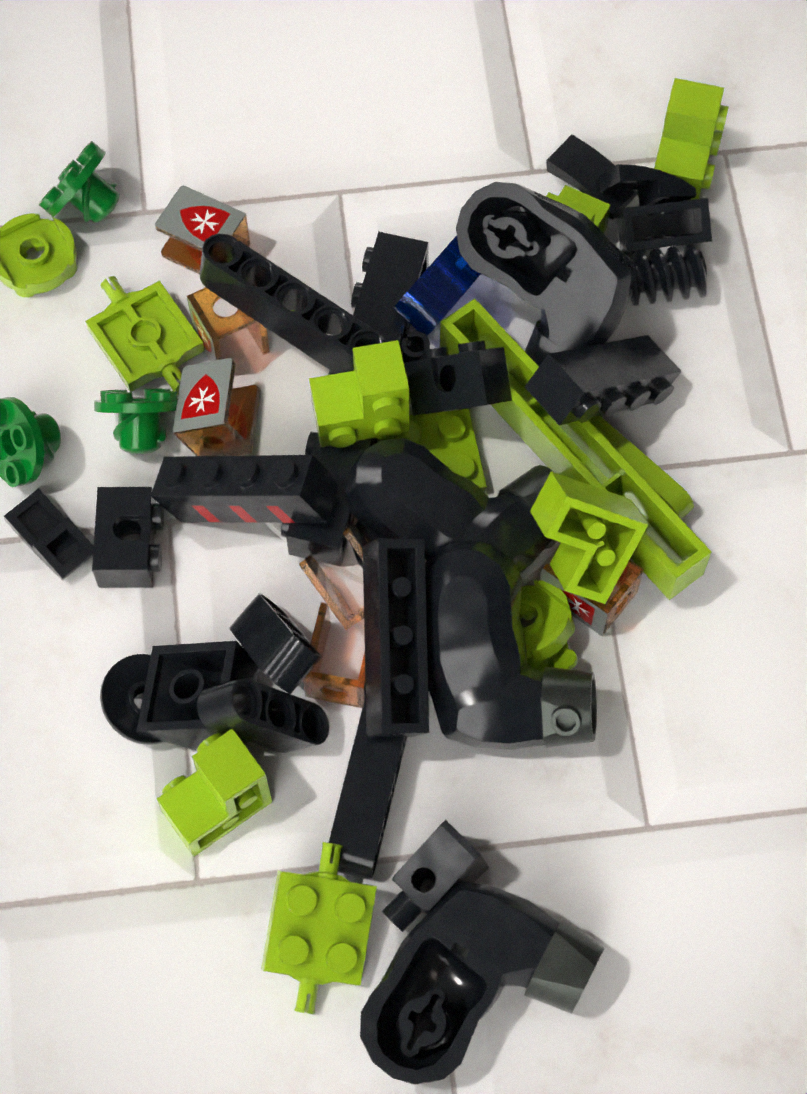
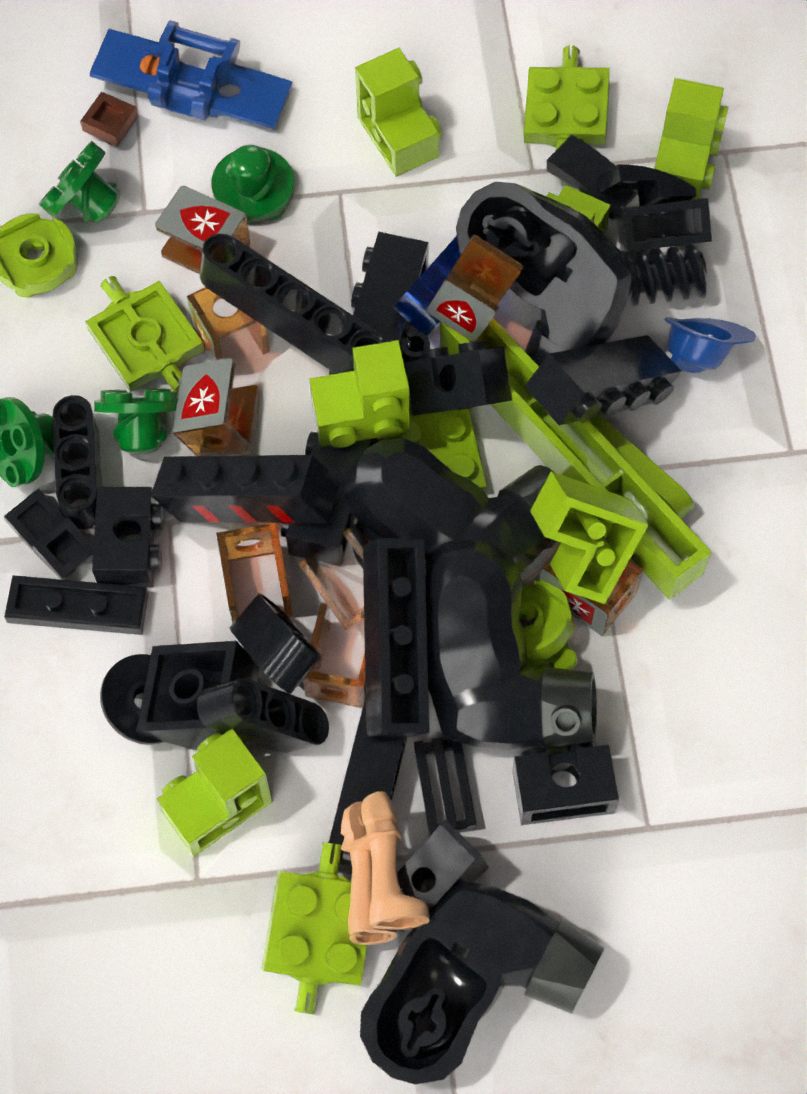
none -> black tile [4,575,149,635]
none -> black beam [52,395,102,529]
none -> copper plate [80,91,138,146]
none -> blue piece [89,20,292,130]
none -> green plate [211,145,295,222]
none -> clear orange piece [216,522,293,624]
none -> light nougat piece [341,791,429,945]
none -> lime brick [355,47,442,177]
none -> black tile [414,737,477,837]
none -> piece [425,235,523,342]
none -> black brick [512,742,619,825]
none -> lime plate [523,45,610,150]
none -> blue piece [664,317,757,373]

